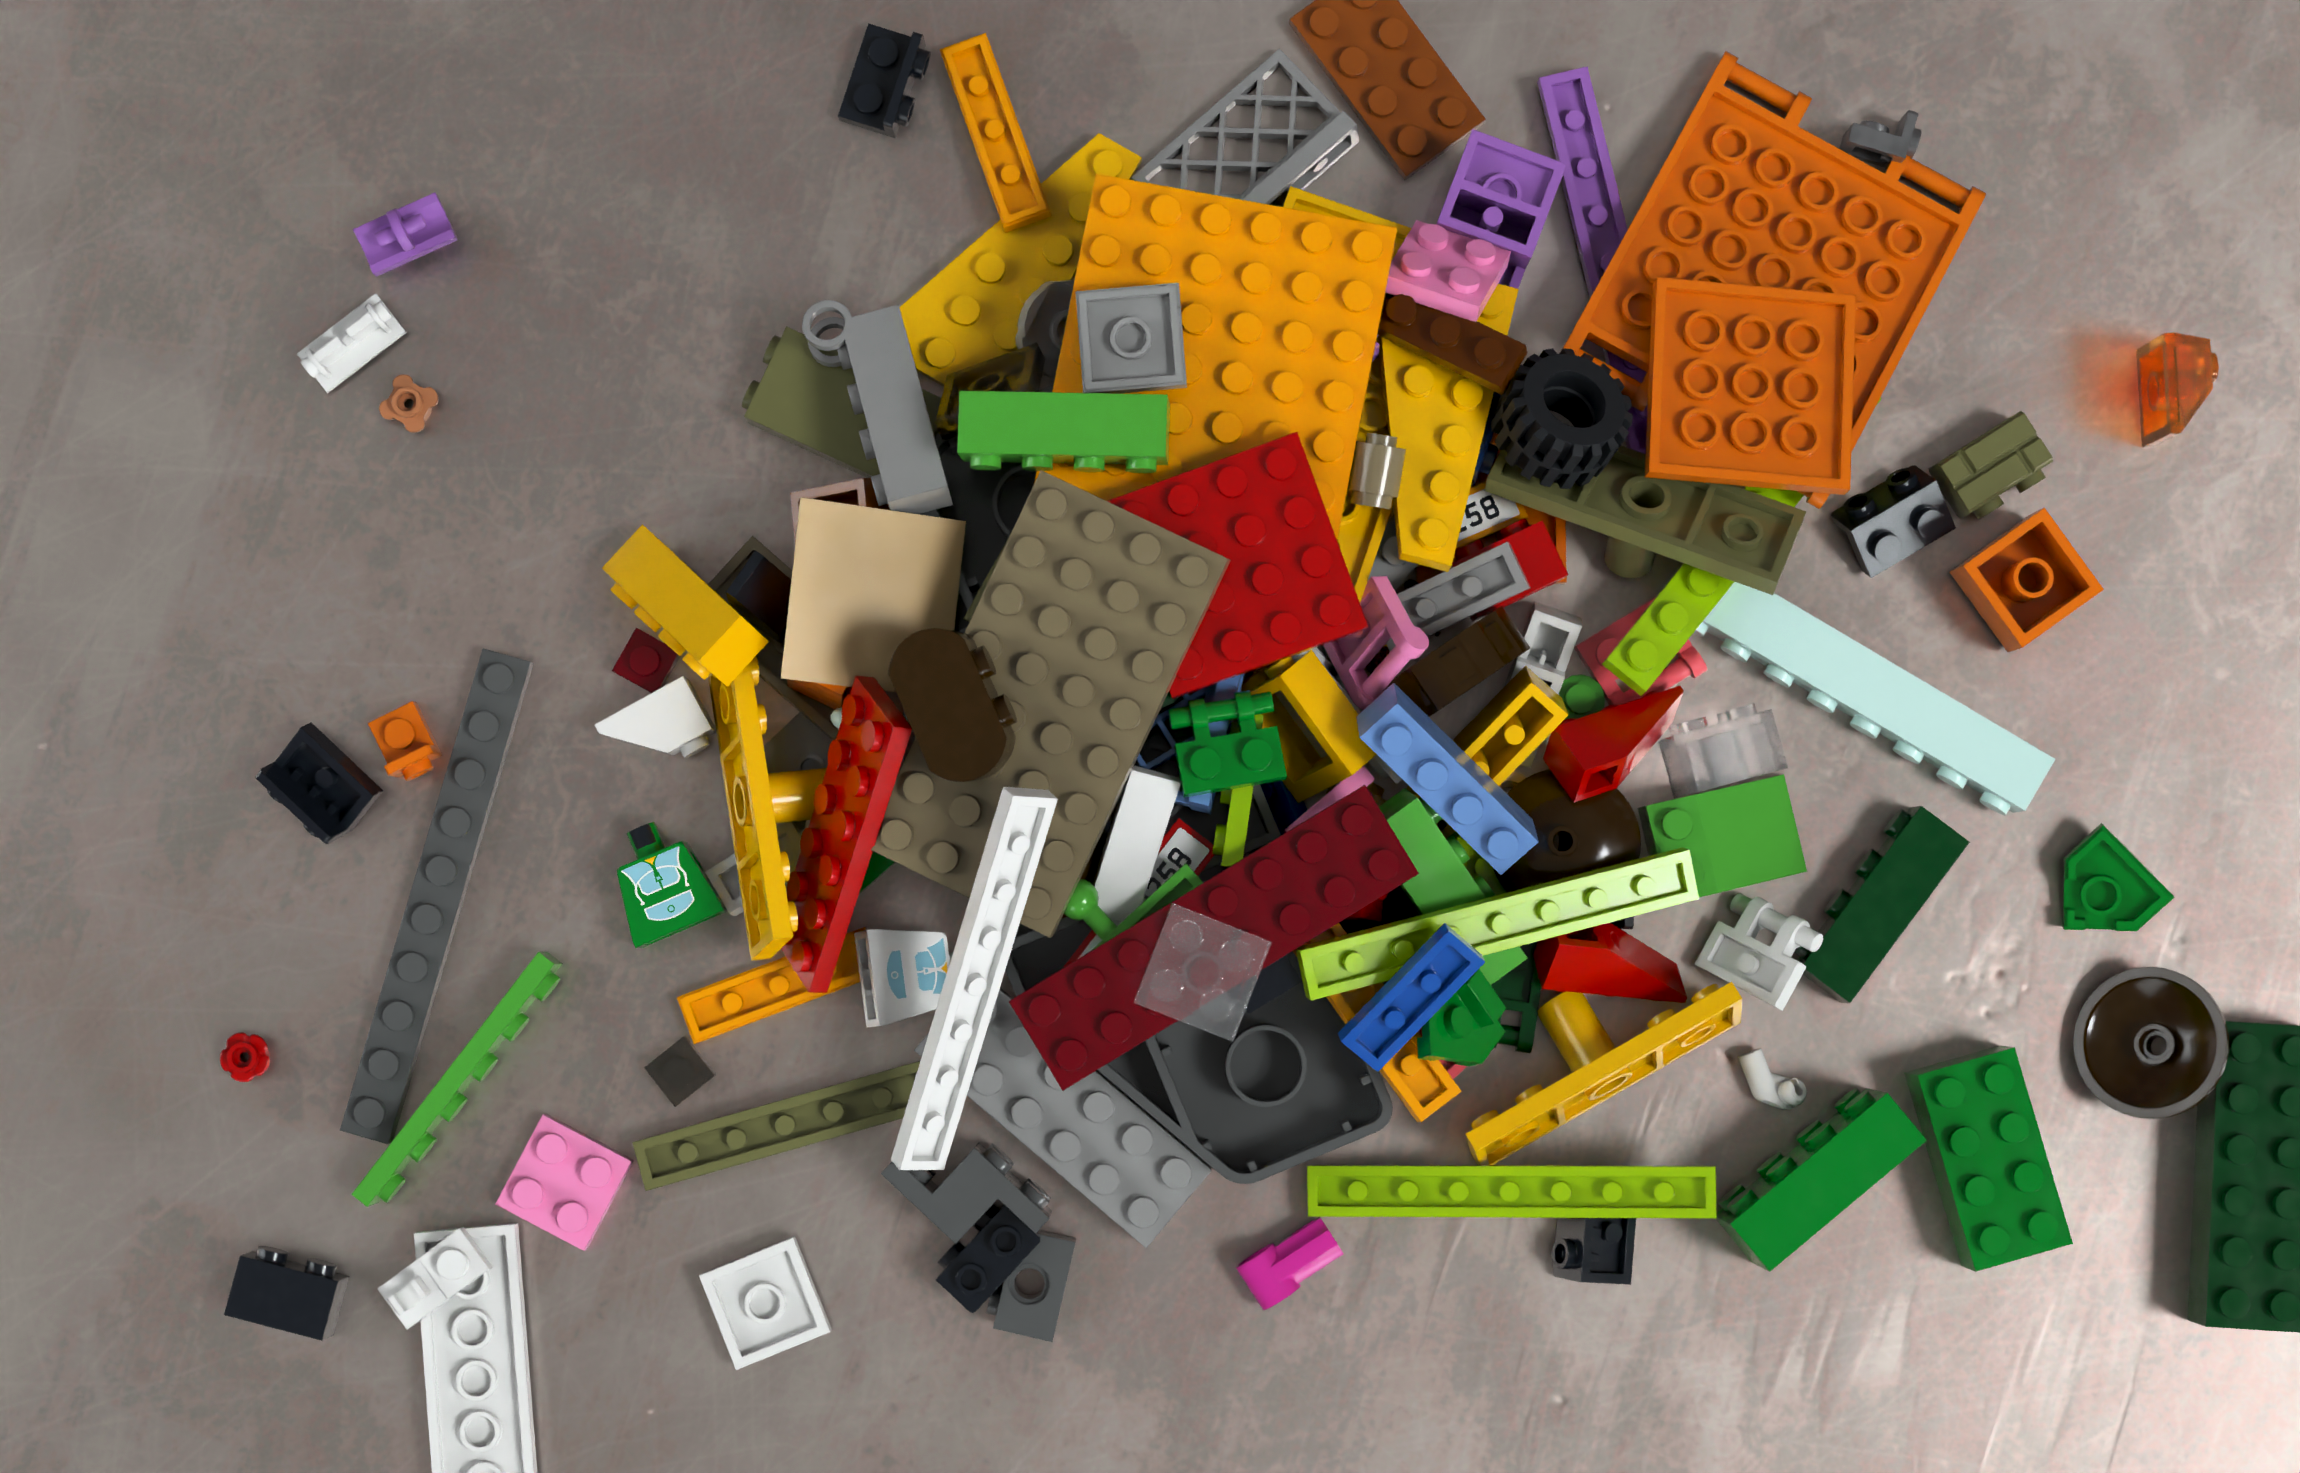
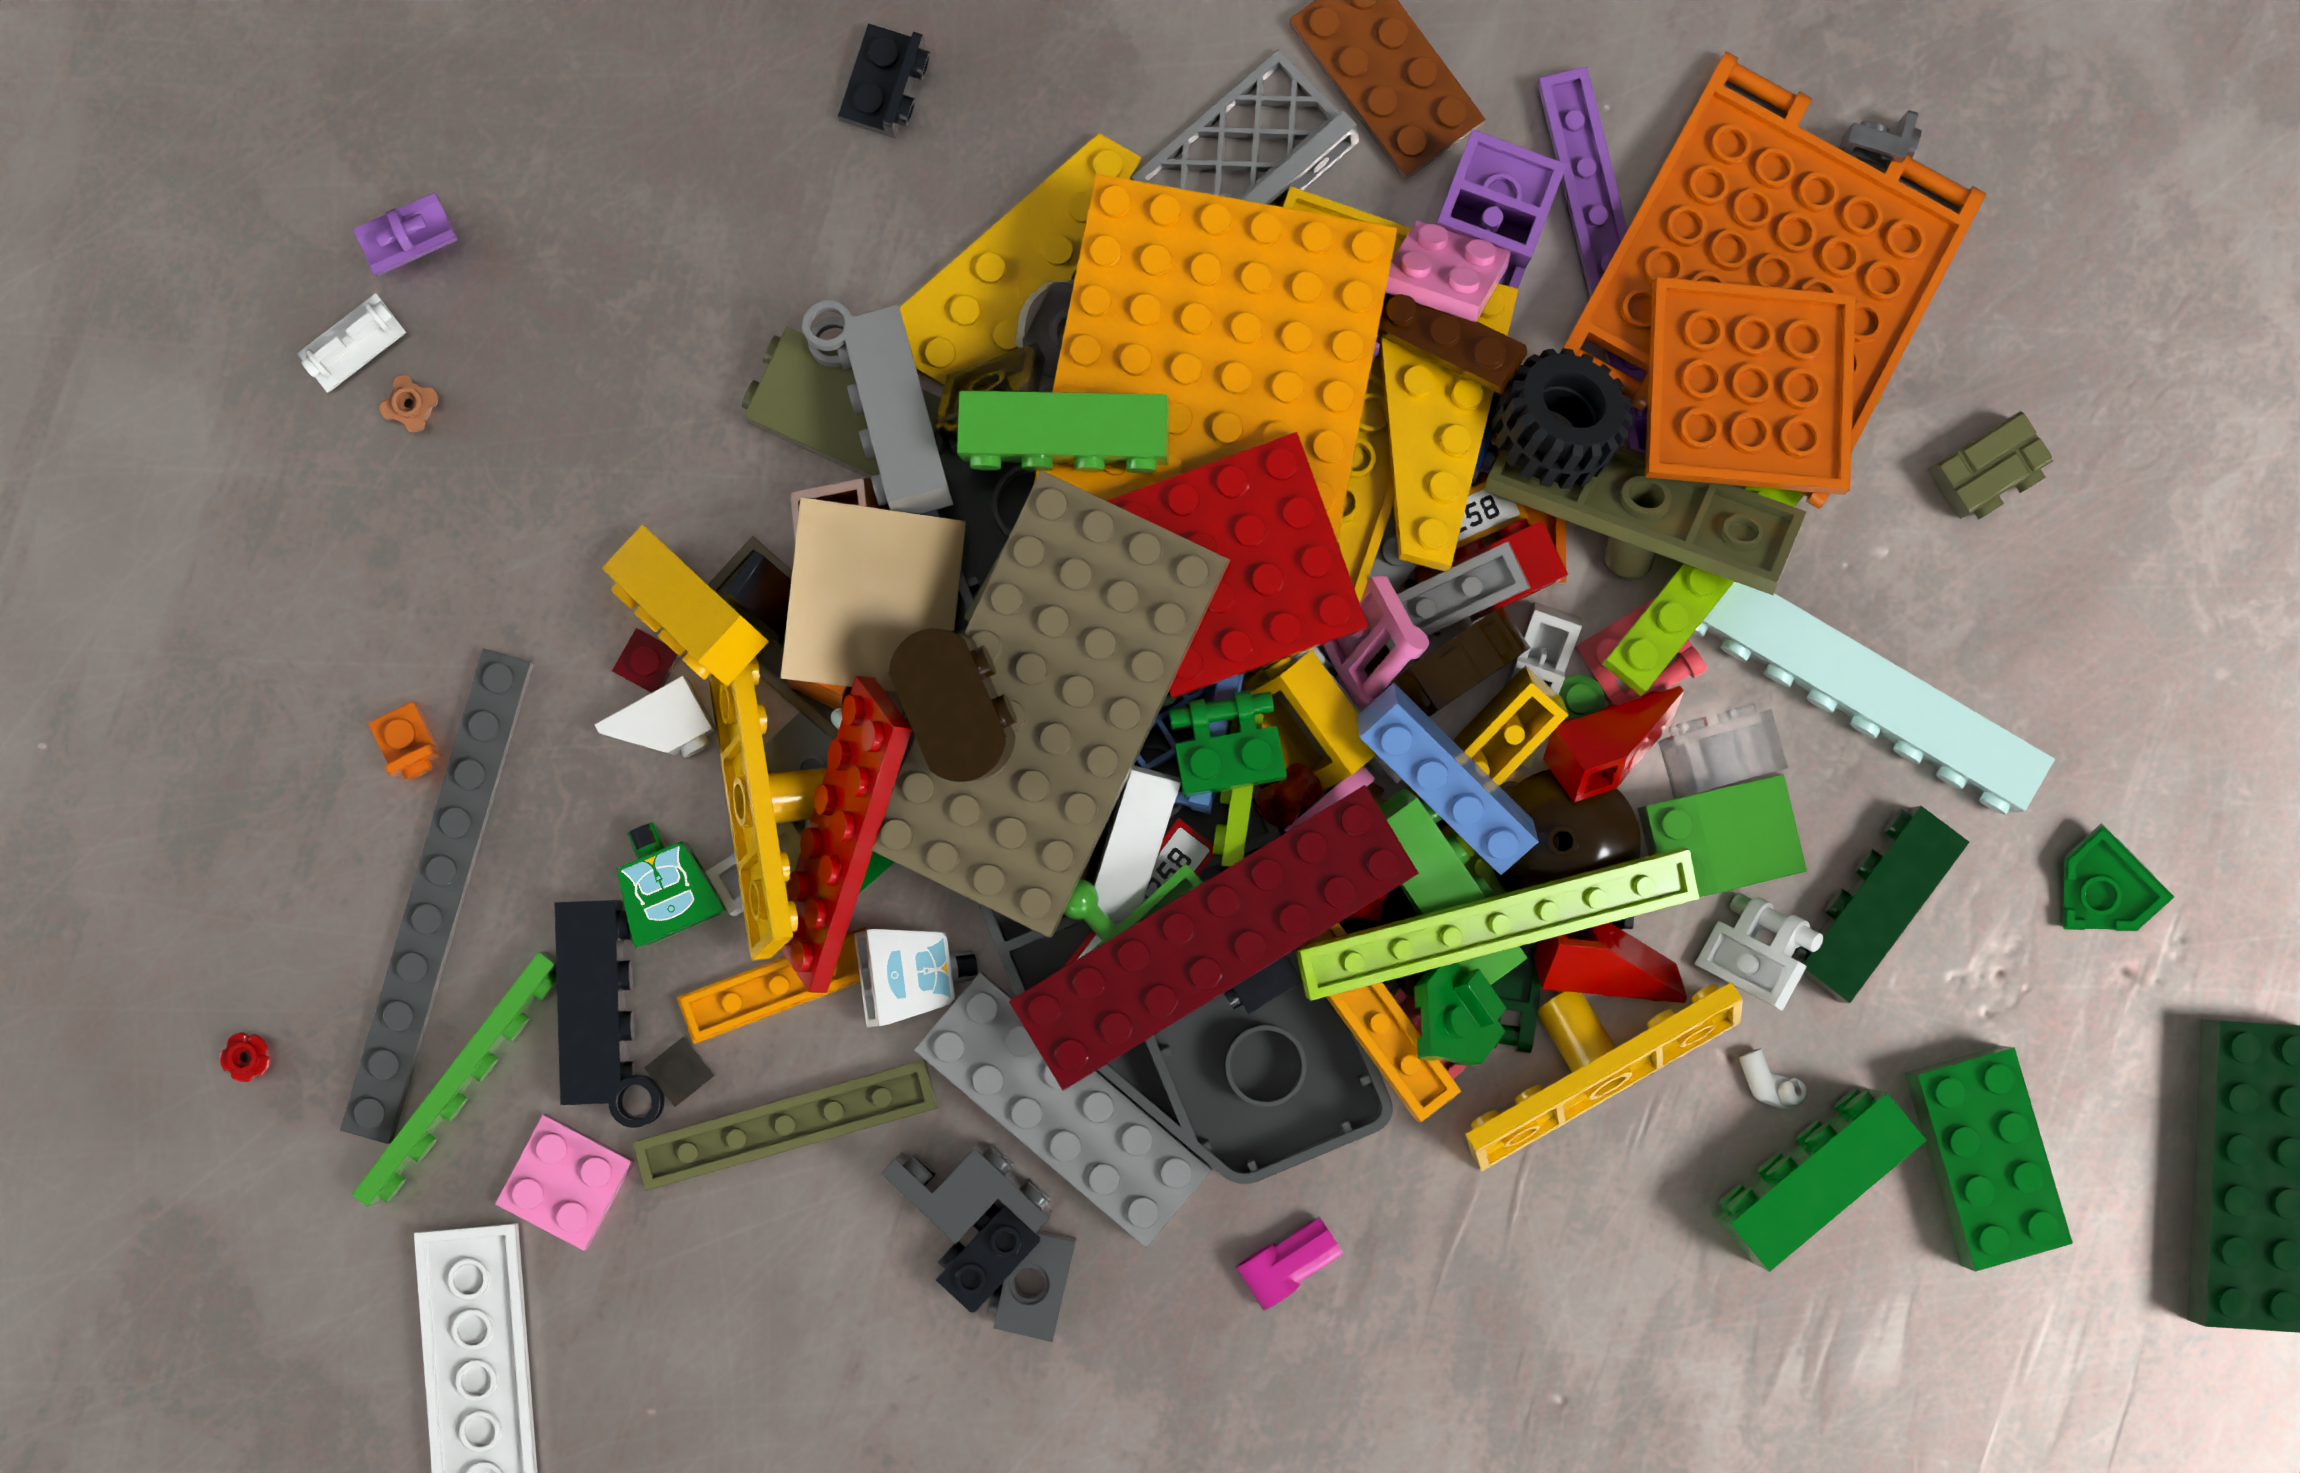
black brick [224,1246,350,1341] -> none
black bracket [256,722,383,844] -> none
white plate [377,1227,493,1330] -> none
white plate [699,1236,832,1370] -> none
white plate [891,787,1058,1170] -> none
light orange tile [939,33,1052,233] -> none
light grey plate [1075,282,1187,394] -> none
clear brick [1133,903,1272,1042] -> none
lime plate [1307,1165,1717,1219] -> none
blue plate [1338,923,1485,1072] -> none
dark tan brick [1348,433,1406,510] -> none
black bracket [1552,1218,1636,1285] -> none
black bracket [1831,465,1956,578] -> none
orange brick [1950,508,2104,652] -> none
dark brown dish [2073,967,2229,1119] -> none
clear orange slope [2136,332,2219,448] -> none
none -> black hinge [554,900,666,1128]
none -> clear red bush [1257,763,1322,827]

